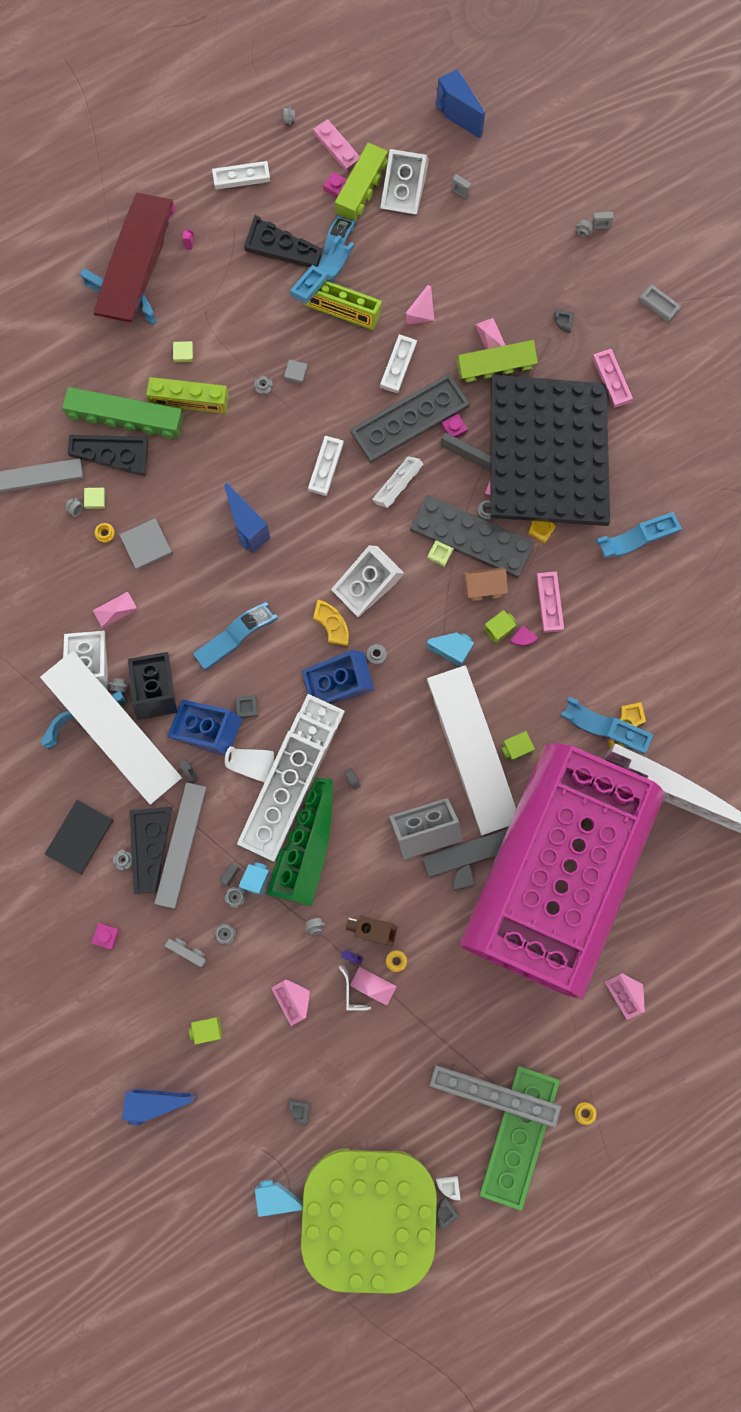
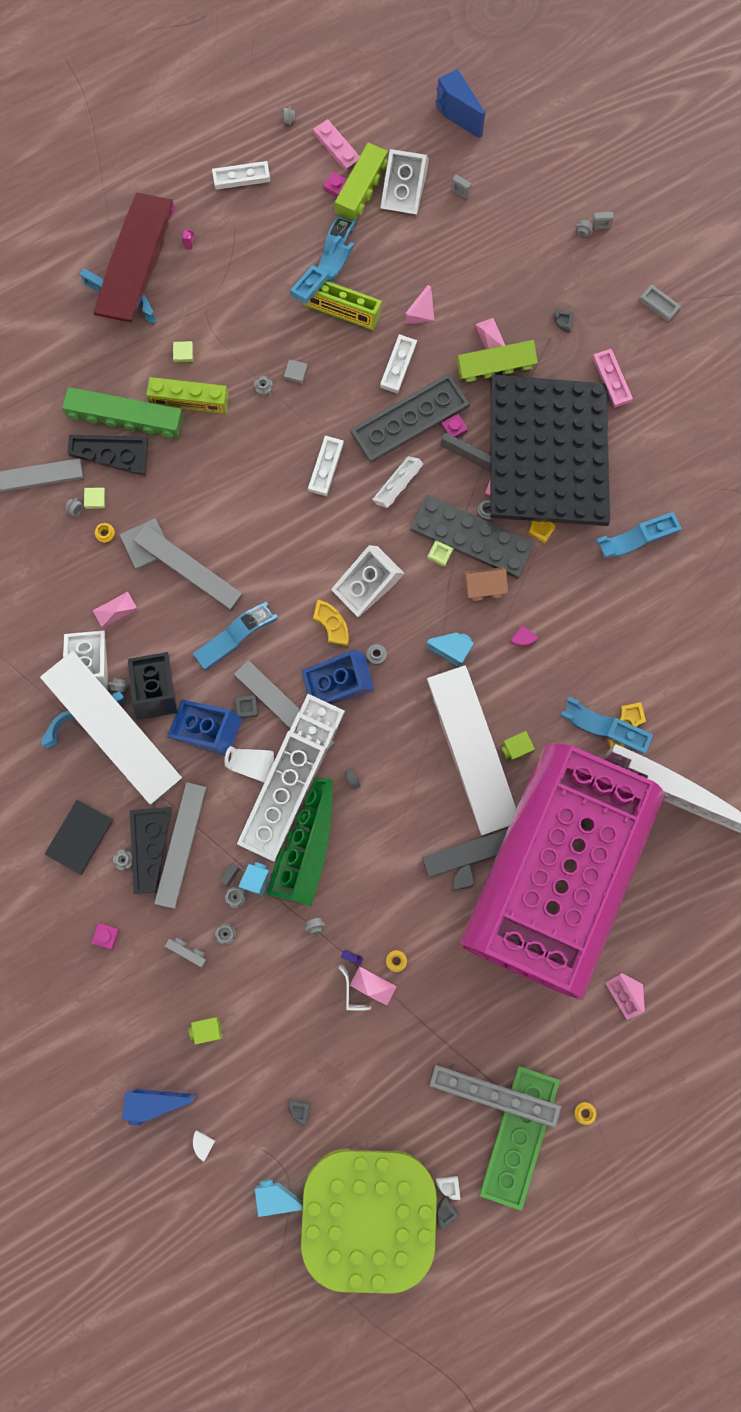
dark grey tile [180,760,198,784] -> none
blue slope [224,483,270,553] -> none
black wing [244,215,322,267] -> none
bright pink slope [271,979,310,1026] -> none
reddish brown torso [346,916,398,947] -> none
light grey slope [389,798,463,860] -> none
lime brick [483,610,516,645] -> none
bright pink plate [536,571,564,633] -> none
none -> light grey tile [133,525,242,611]
none -> white tile [193,1130,215,1162]
none -> light grey tile [234,660,335,751]

